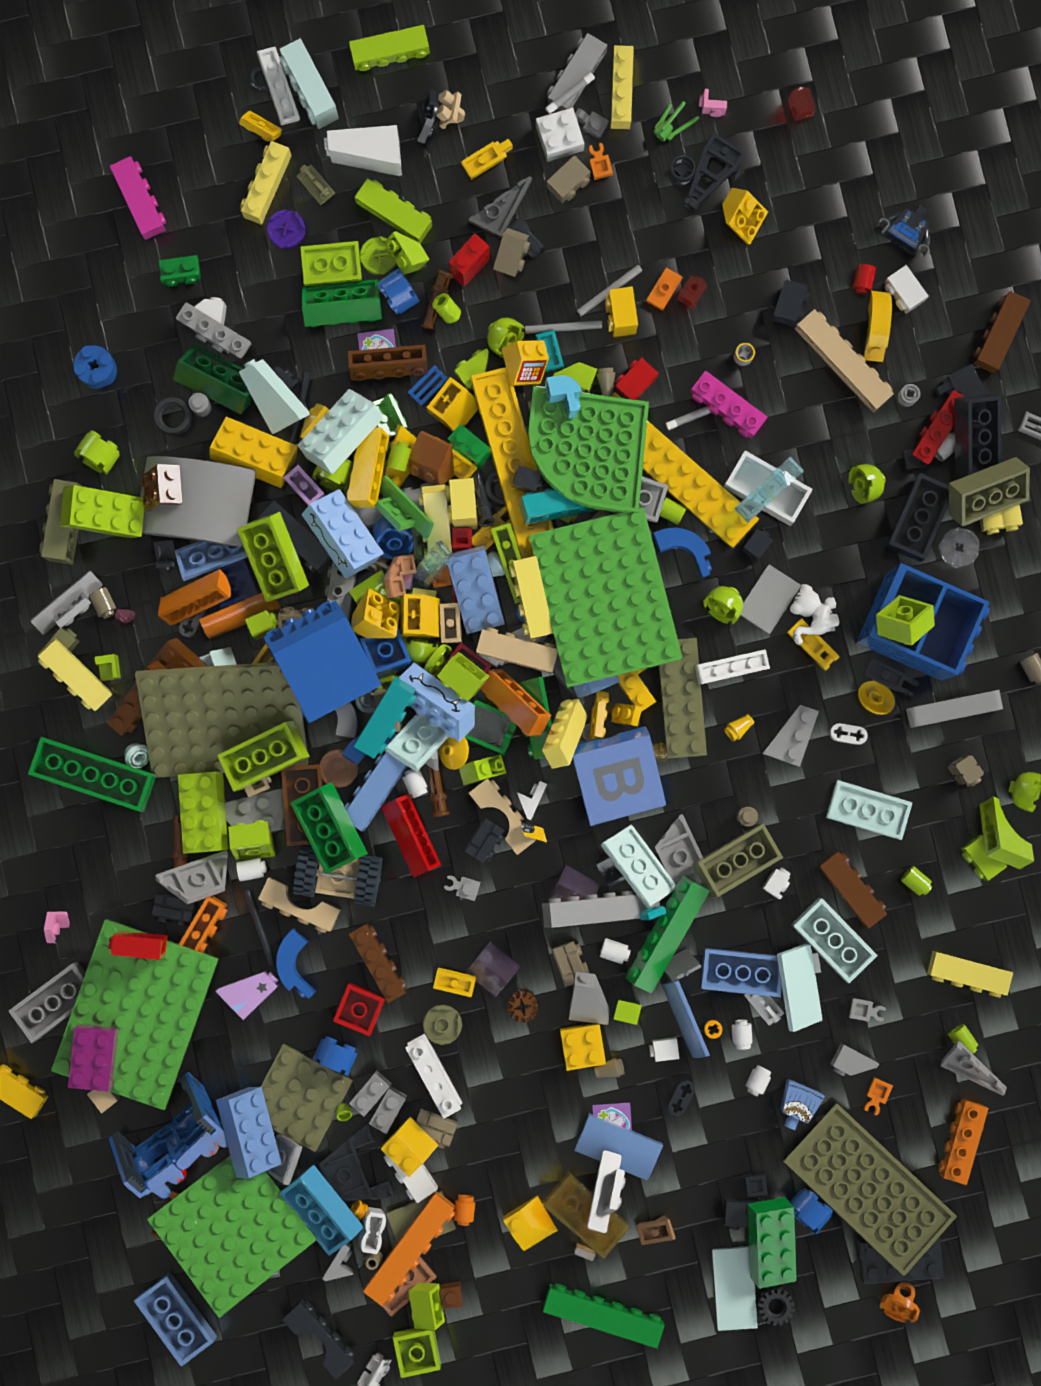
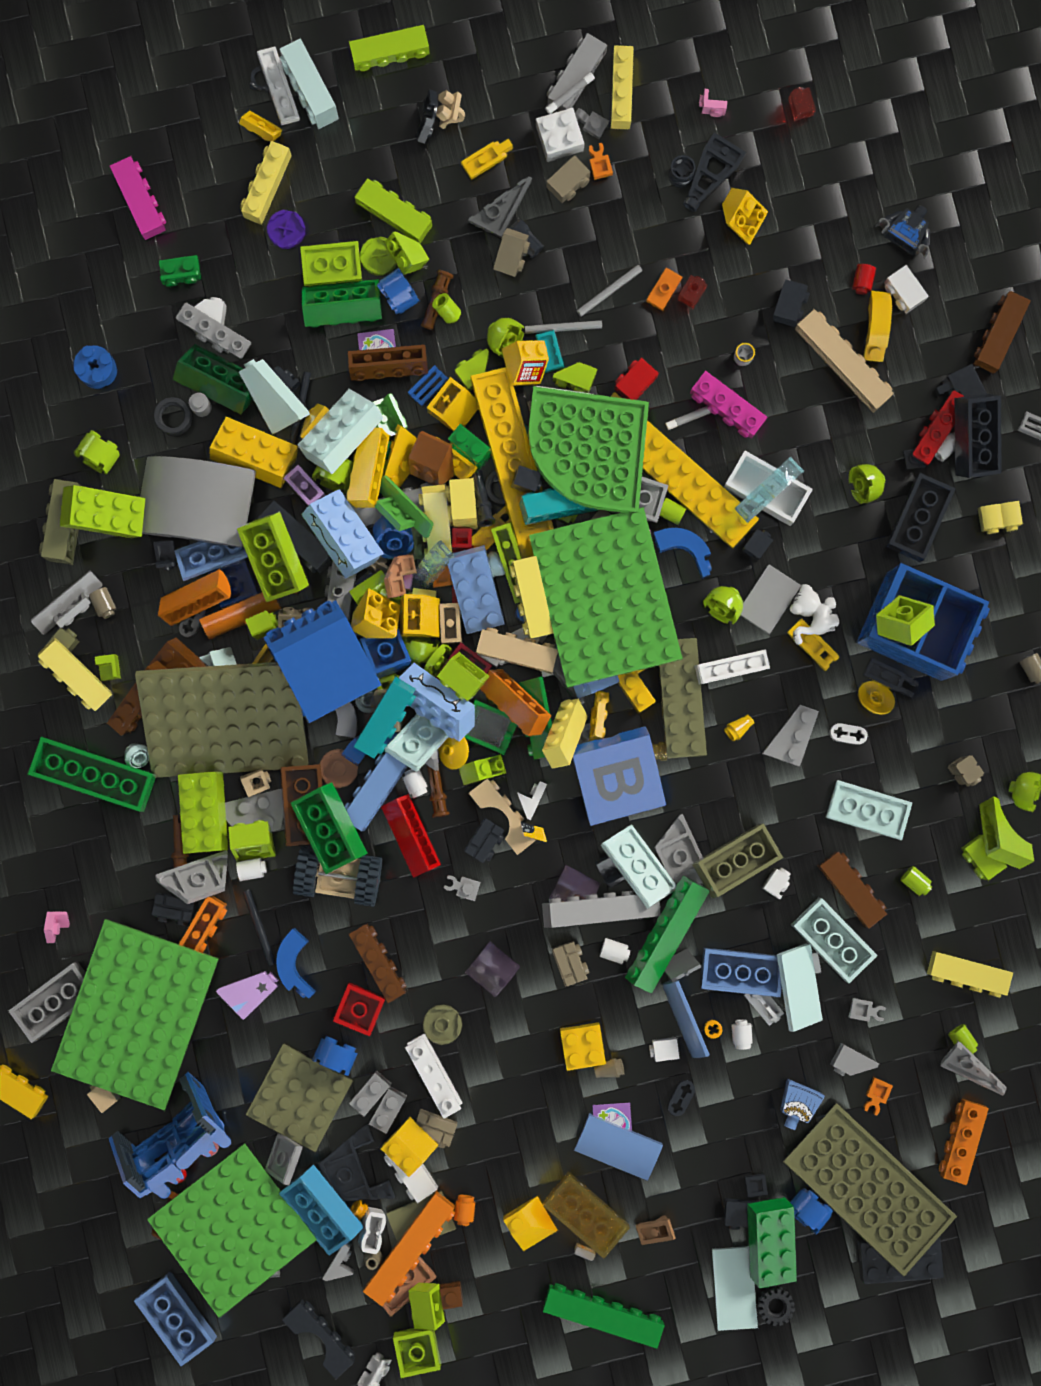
magenta brick [68,1024,119,1092] -> none
red brick [108,931,168,960] -> none
clear pink tile [115,609,135,623] -> none
bracket [141,464,182,512] -> none
medium blue brick [216,1087,282,1178] -> none
lime brick [217,721,310,791] -> none
tan arch [259,877,341,933] -> none
olive hinge [296,164,335,205] -> none
white slope [324,125,402,176] -> none
lime hinge [336,1103,352,1121] -> none
lime brick [387,441,411,471] -> none
yellow plate [433,968,476,997] -> none
red brick [449,234,490,287] -> none
reddish brown gear [507,991,538,1023] -> none
medium azure brick [545,375,582,419] -> none
light grey slope [569,972,609,1025] -> none
bracket [587,1150,625,1234] -> none
dark tan cone [596,368,615,396] -> none
yellow brick [605,287,638,337] -> none
yellow plate [611,703,642,727] -> none
lime panel [613,1000,641,1025] -> none
teal tile [639,906,666,920] -> none
bright green plant [653,102,699,142] -> none
dark tan brick [736,807,758,827] -> none
white brick [745,1065,771,1096] -> none
orange tile [879,1282,920,1322] -> none
light grey wheel [897,384,920,407] -> none
light grey beam [906,690,1003,728] -> none
clear plate [939,528,980,567] -> none
olive brick [949,457,1030,526] -> none

